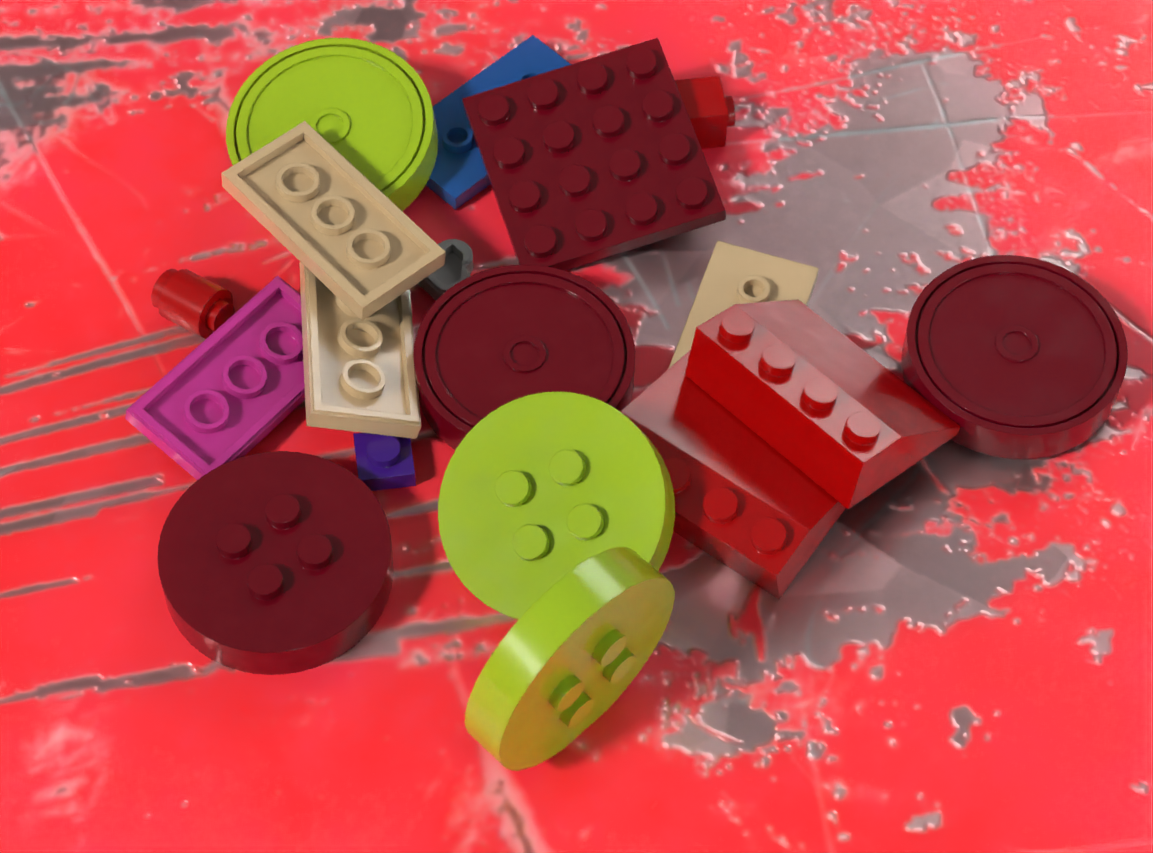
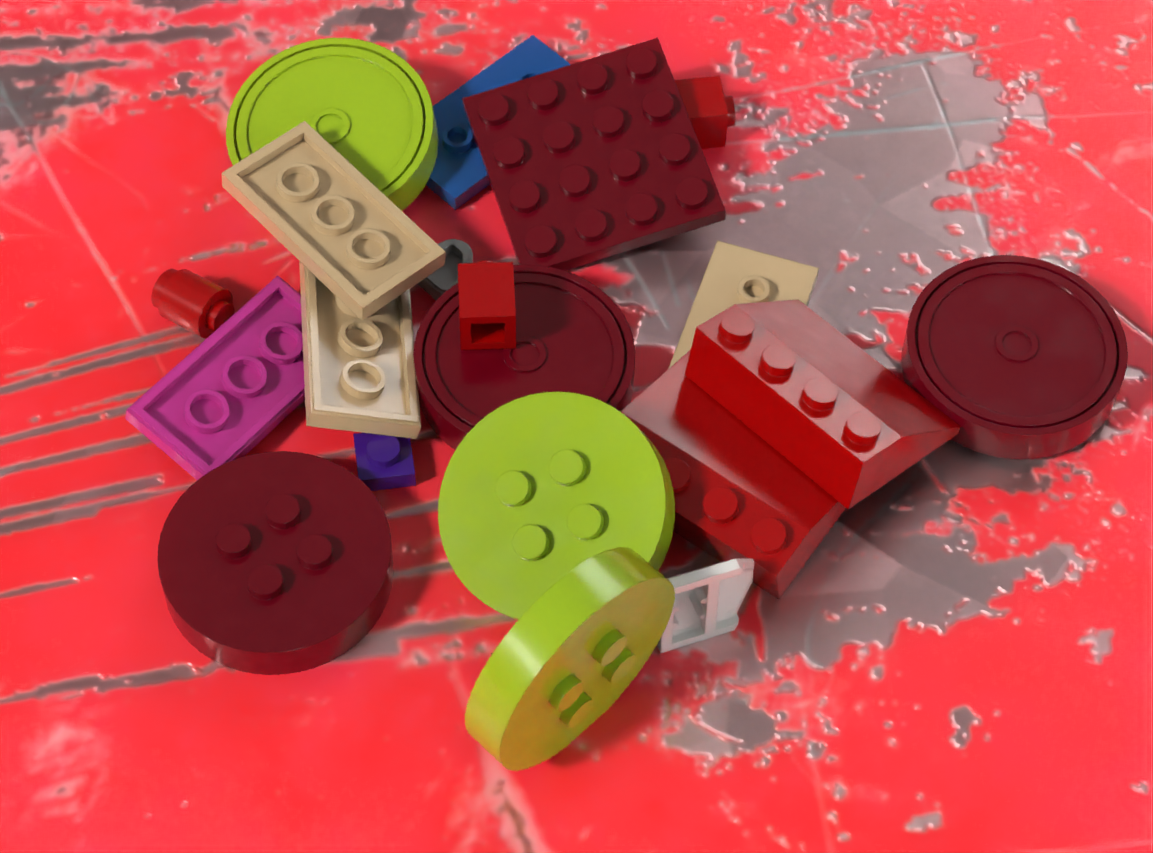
none -> red brick [458,260,516,350]
none -> white slope [657,558,754,653]

